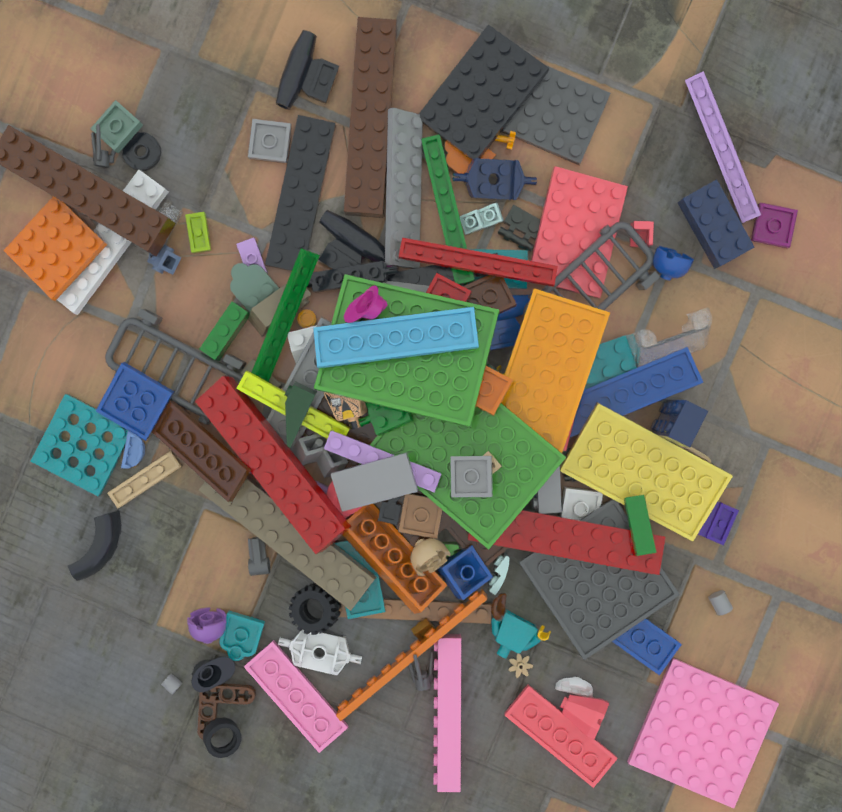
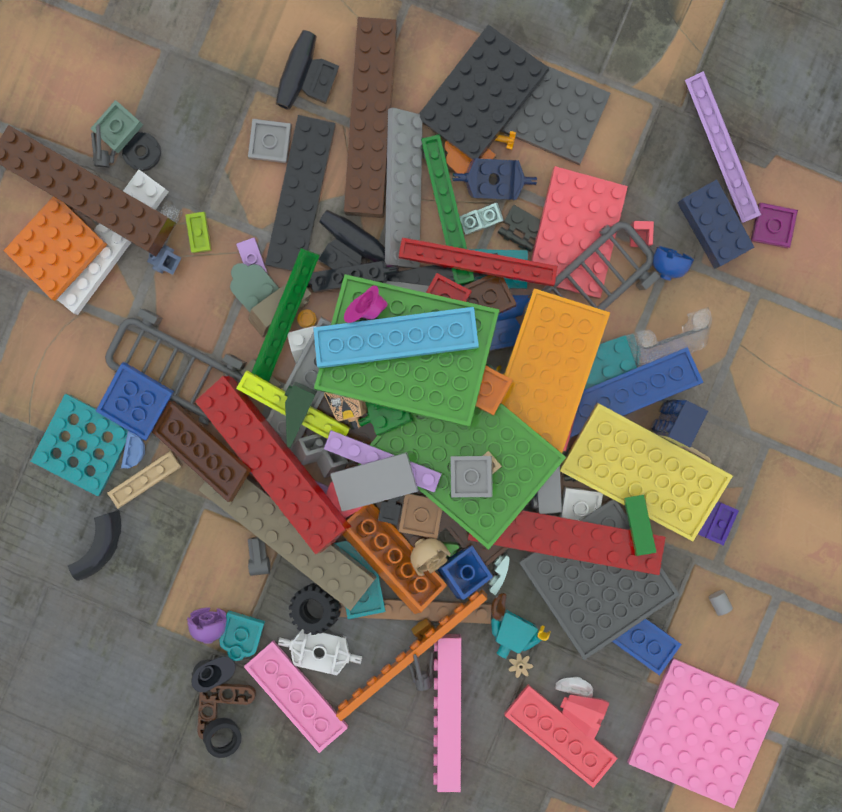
light grey hose [161,674,182,695] -> none
green brick [199,301,250,361] -> none

